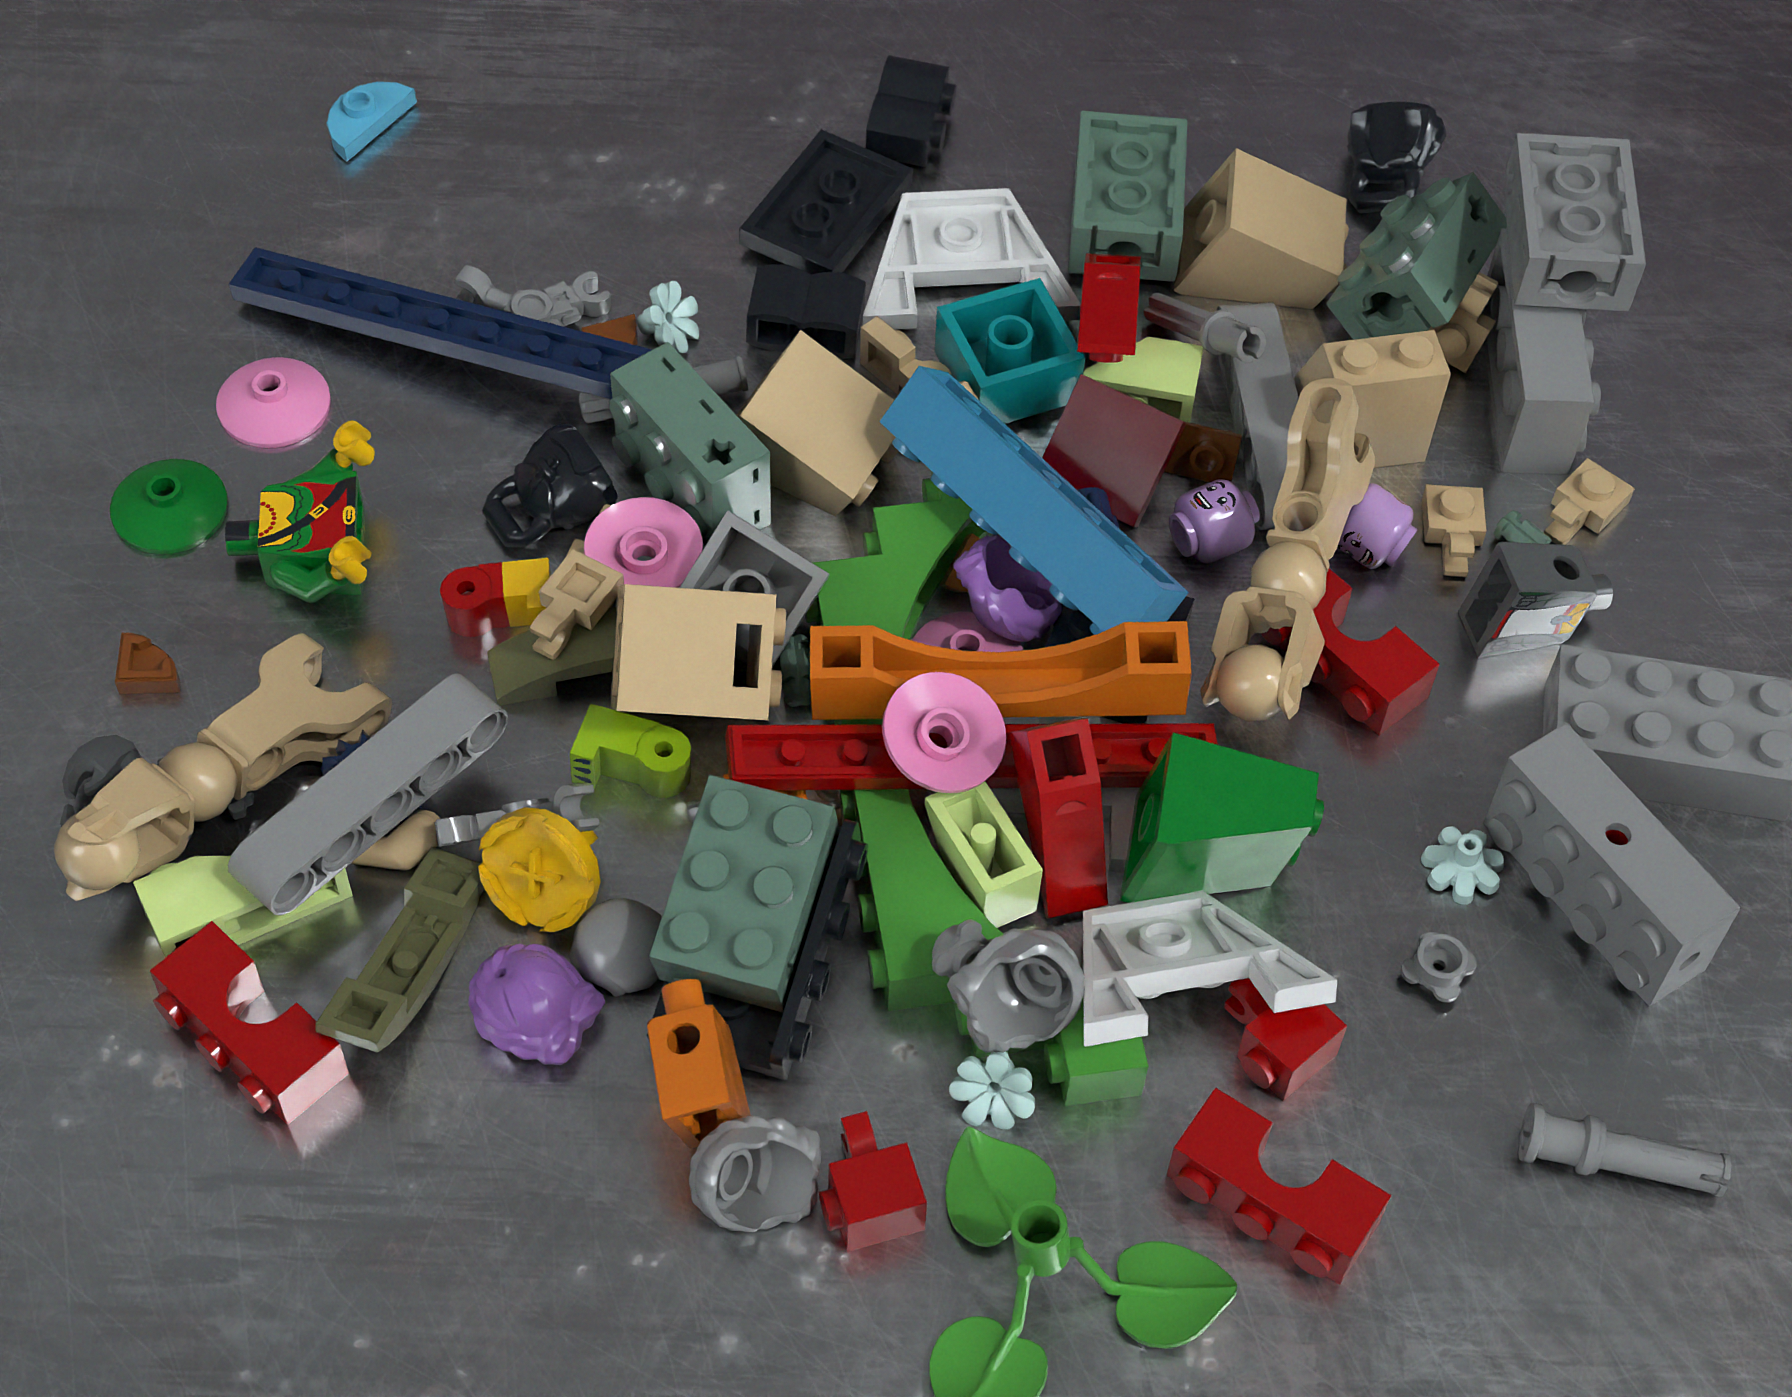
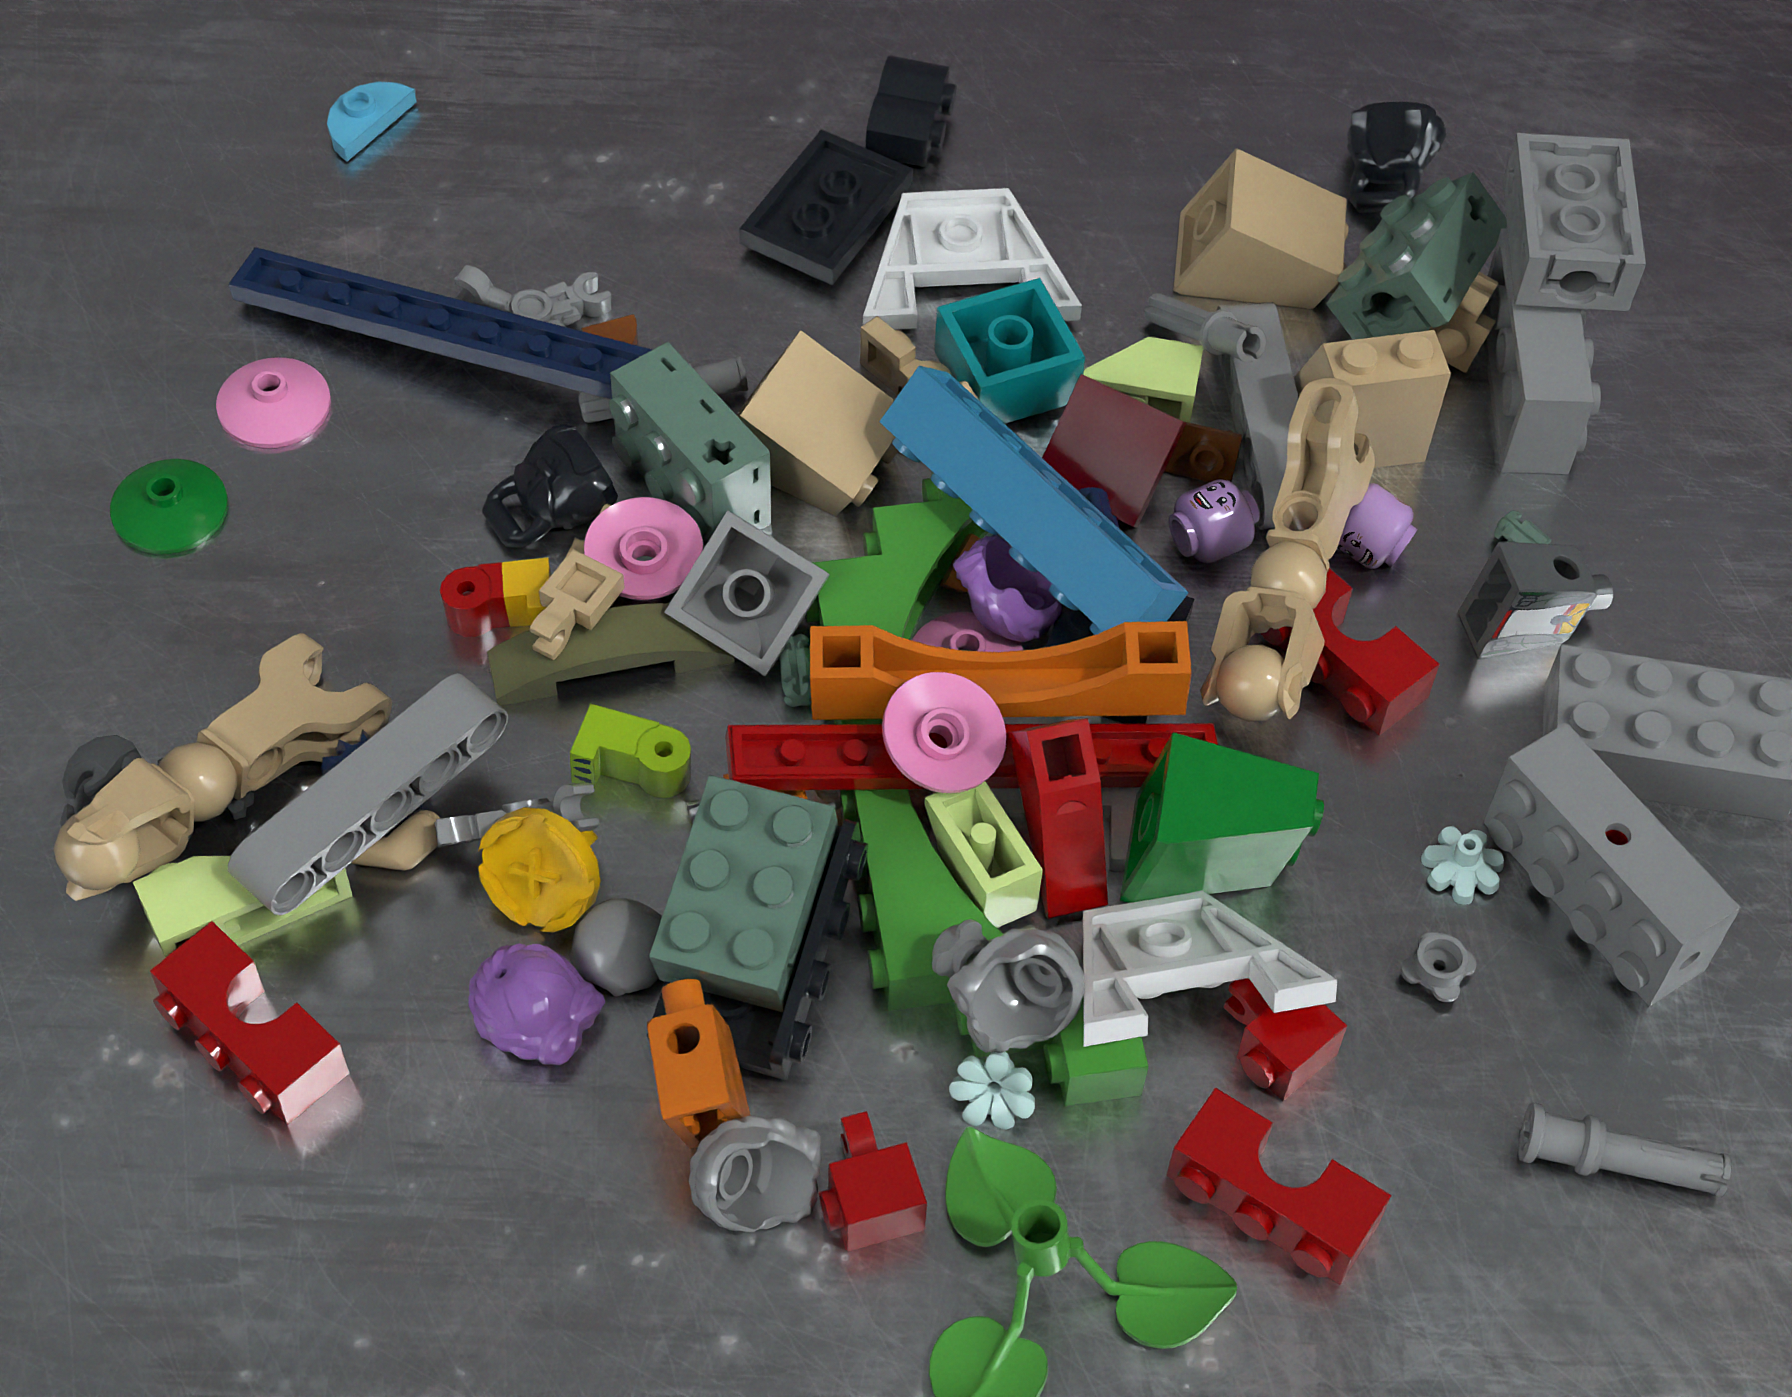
dark orange tile [115,633,181,694] -> none
torso [225,421,375,603] -> none
olive slope [316,847,484,1053] -> none
tan container [611,584,786,720] -> none
light aqua plant [637,281,699,353] -> none
black brick [746,264,866,359] -> none
sand green piece [1068,110,1187,282] -> none
red slope [1077,253,1141,363] -> none
tan plate [1422,484,1487,577] -> none
tan plate [1544,458,1635,545] -> none

